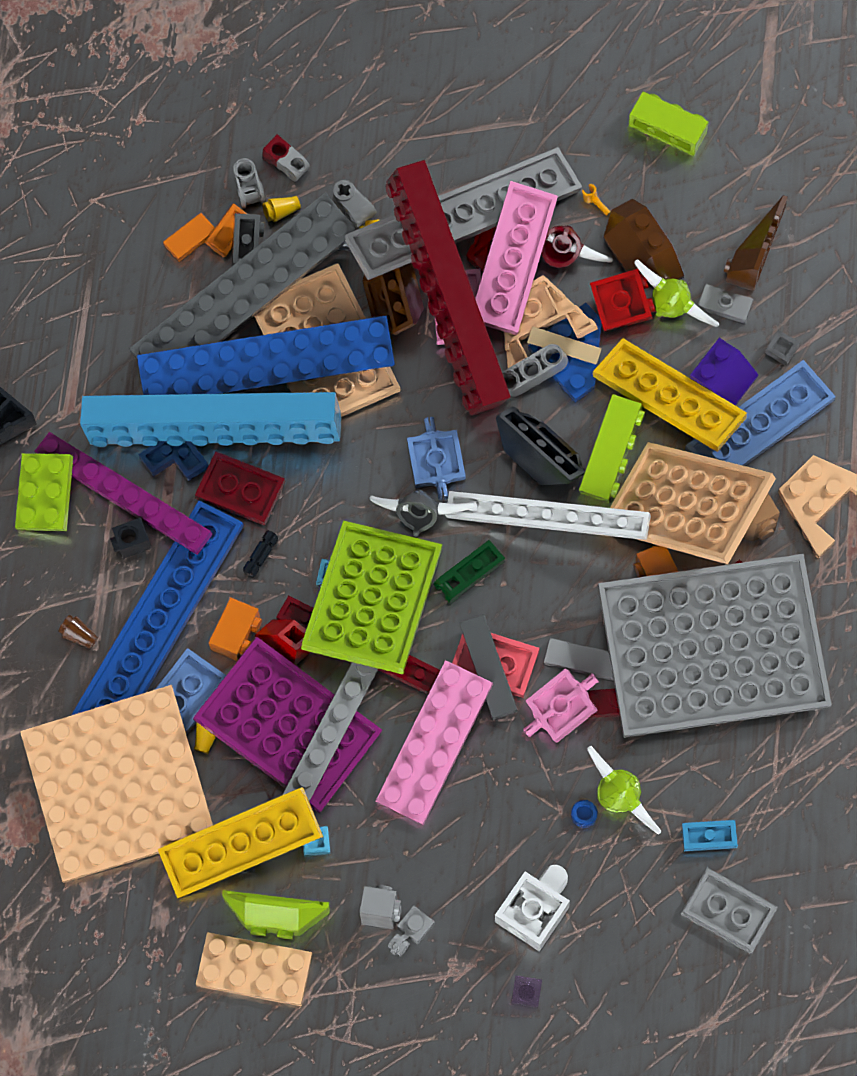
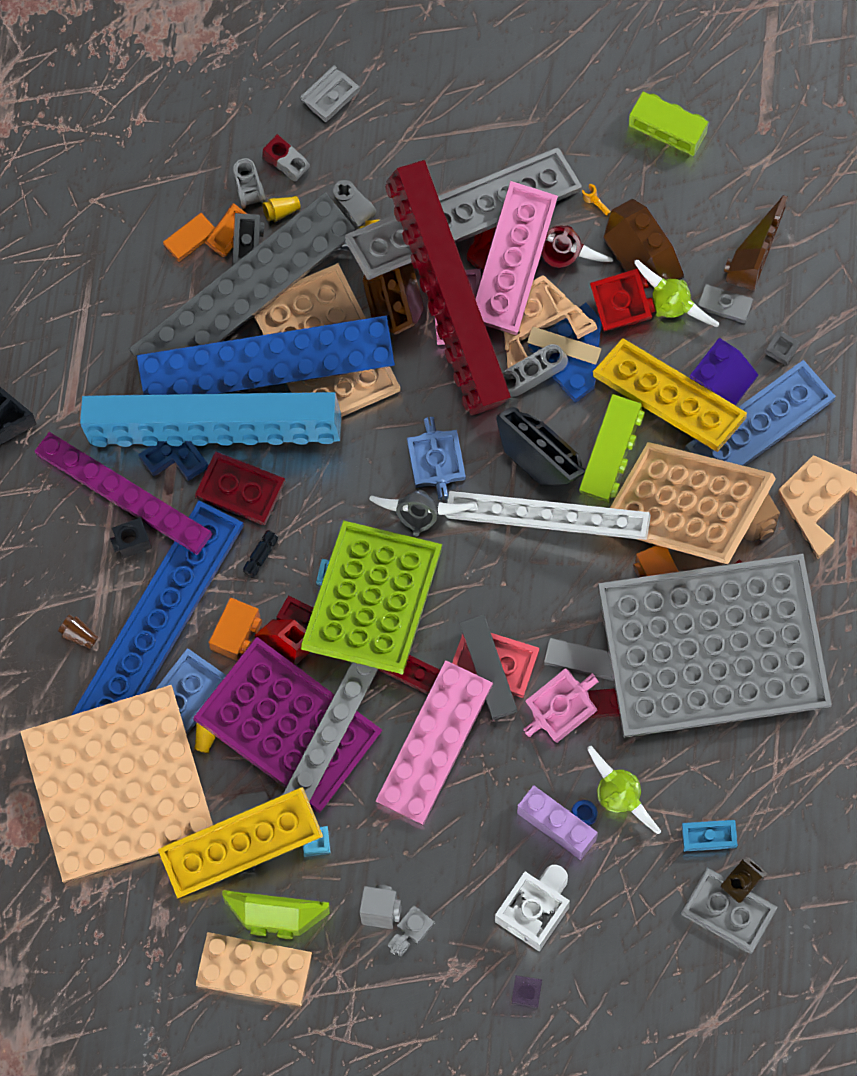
lime plate [15,453,73,531] -> none
dark green plate [433,540,505,604] -> none
none -> light grey plate [300,65,360,122]
none -> lavender brick [517,785,598,860]
none -> dark brown bracket [721,857,768,903]

